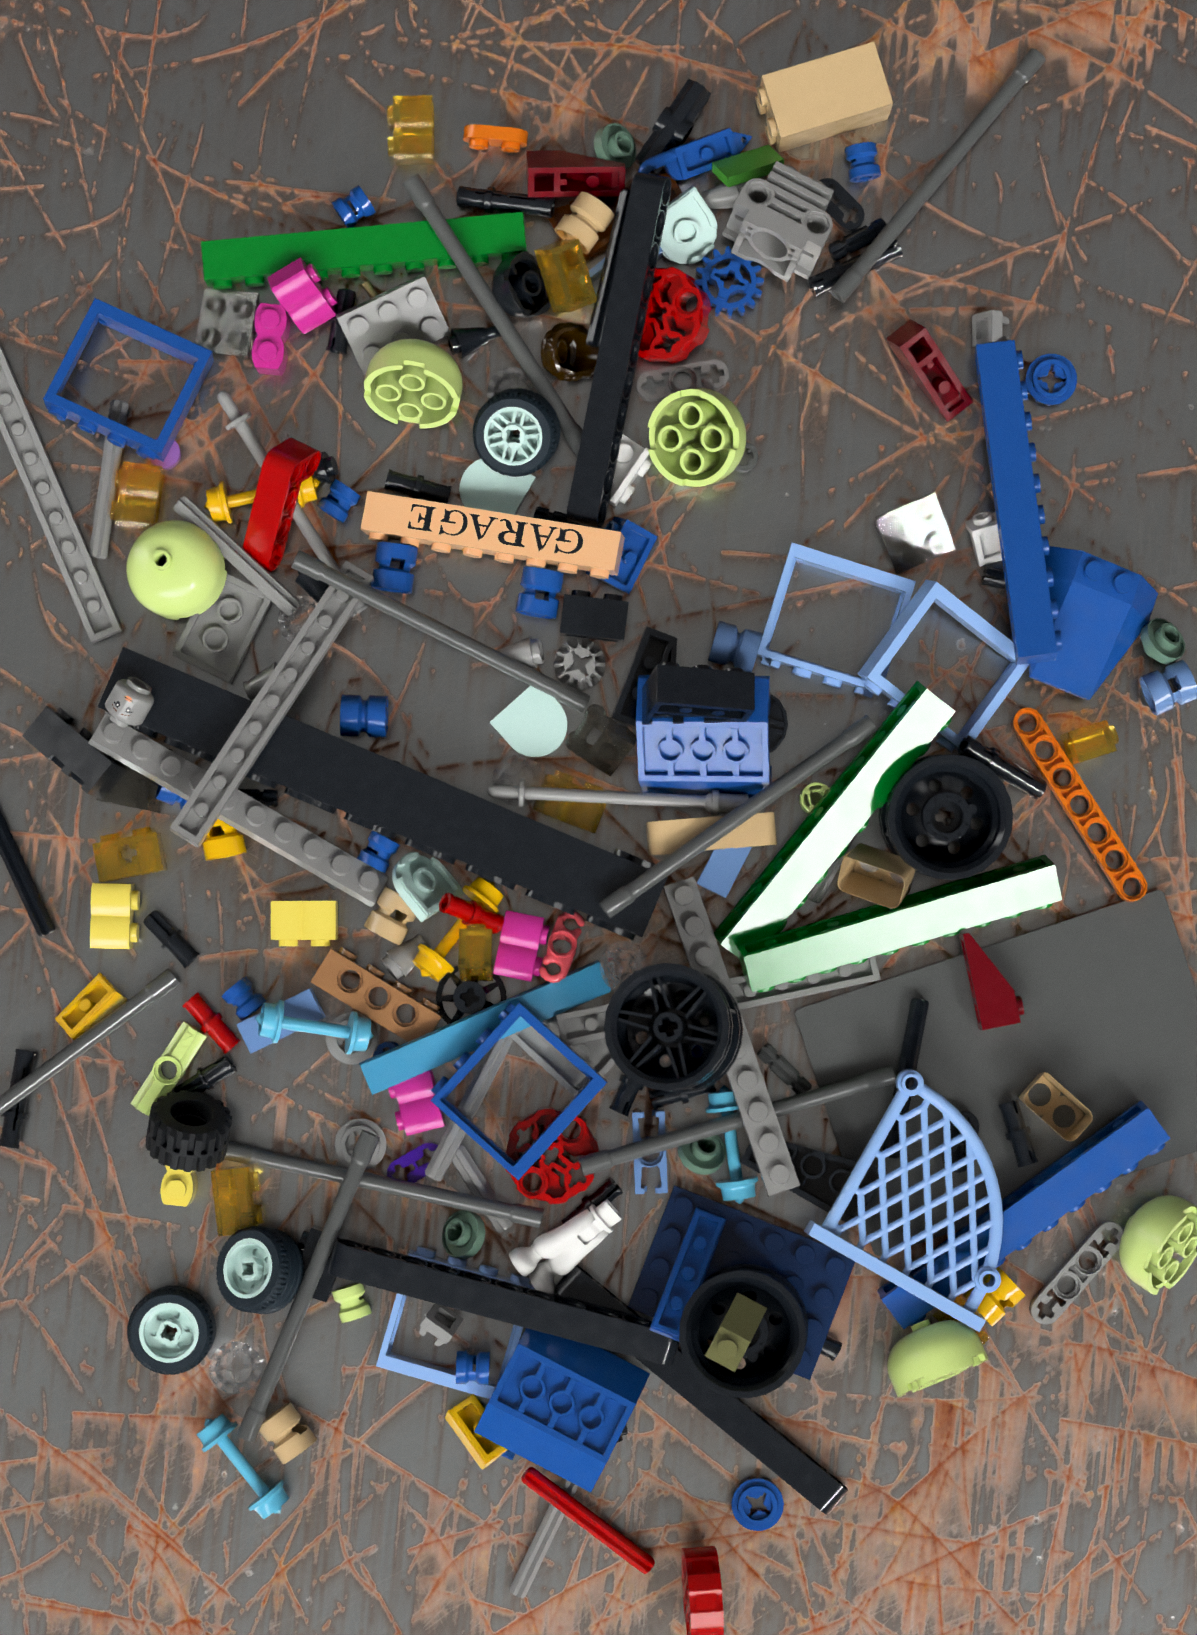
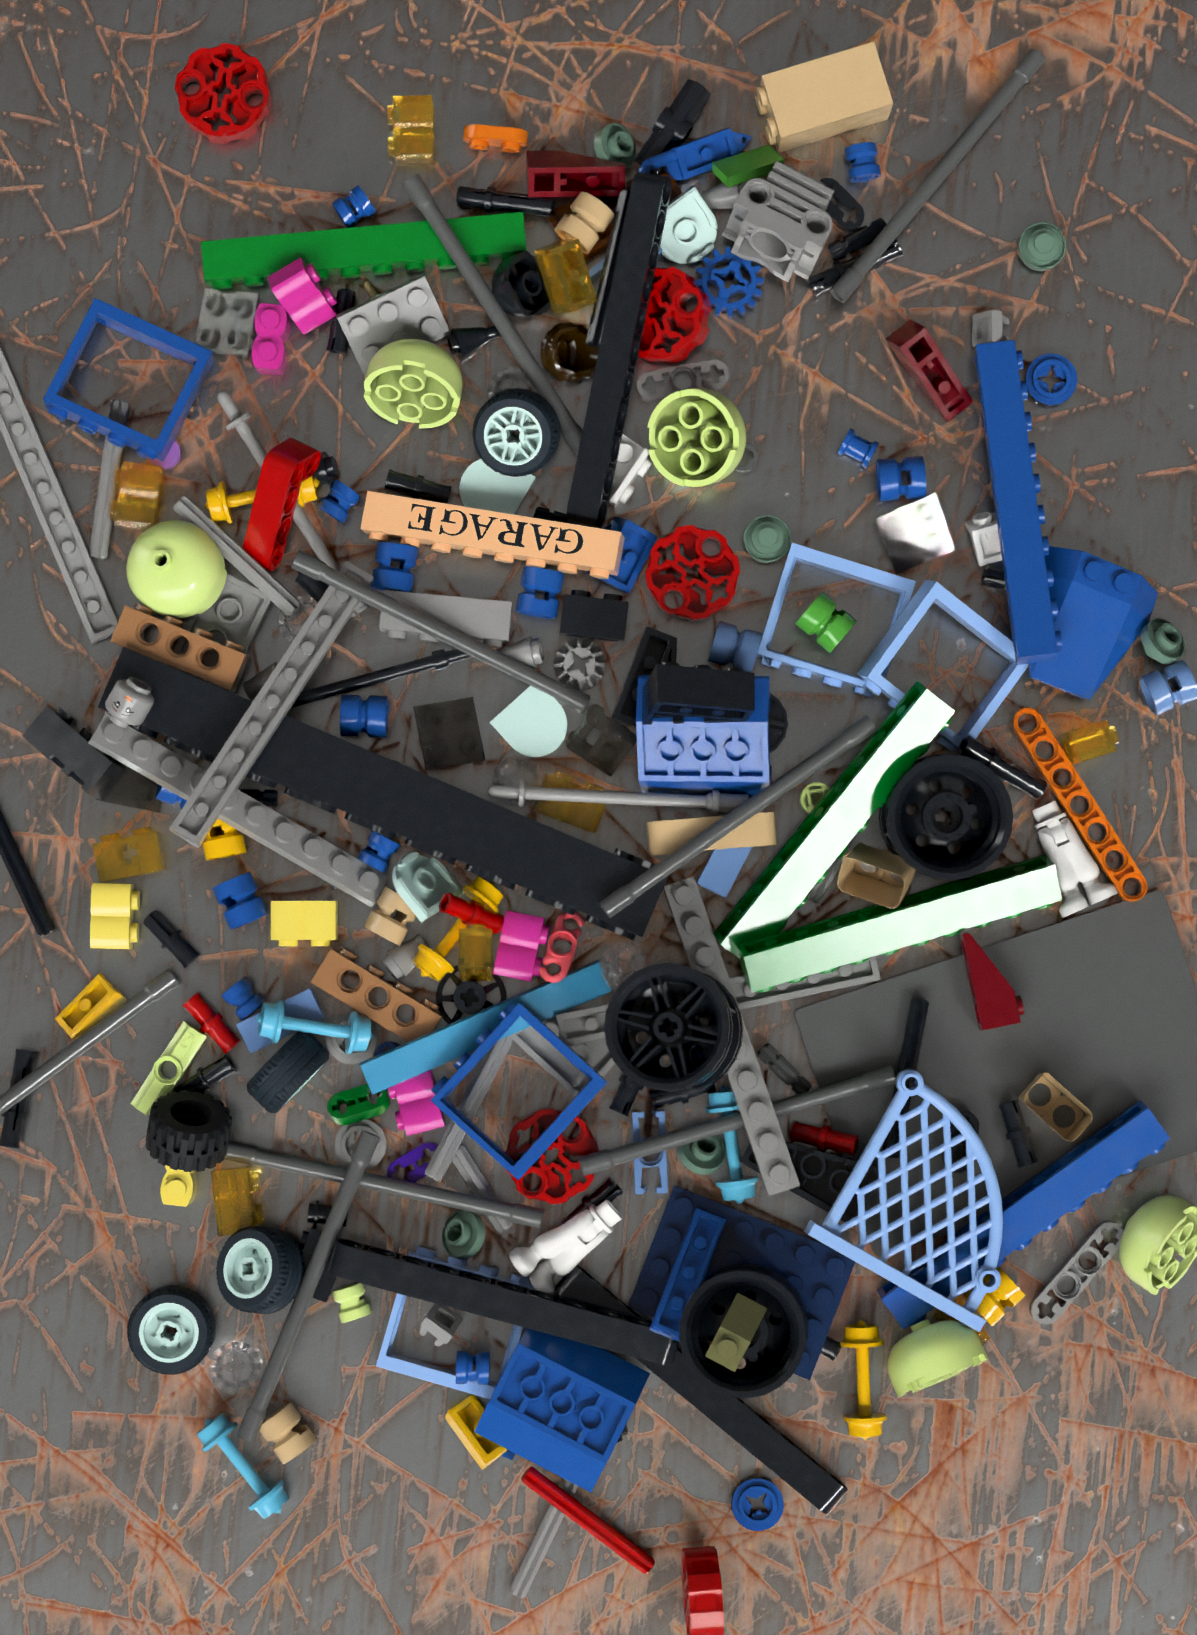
none -> medium nougat brick [110,603,250,692]
none -> red connector [175,43,272,144]
none -> blue wheel [212,872,269,930]
none -> black wheel [247,1031,330,1113]
none -> black bar [291,649,472,708]
none -> black pin [307,1200,348,1227]
none -> green beam [327,1084,390,1126]
none -> light grey brick [379,590,513,648]
none -> clear smoke hinge [413,697,485,771]
none -> red connector [645,525,740,623]
none -> sand green plate [743,515,791,564]
none -> red pin [790,1121,859,1156]
none -> bright green wheel [795,592,857,653]
none -> blue bush [837,428,879,468]
none -> yellow piece [840,1320,887,1441]
none -> blue wheel [876,456,926,502]
none -> sand green plate [1018,222,1066,271]
none -> white piece [1032,801,1118,918]

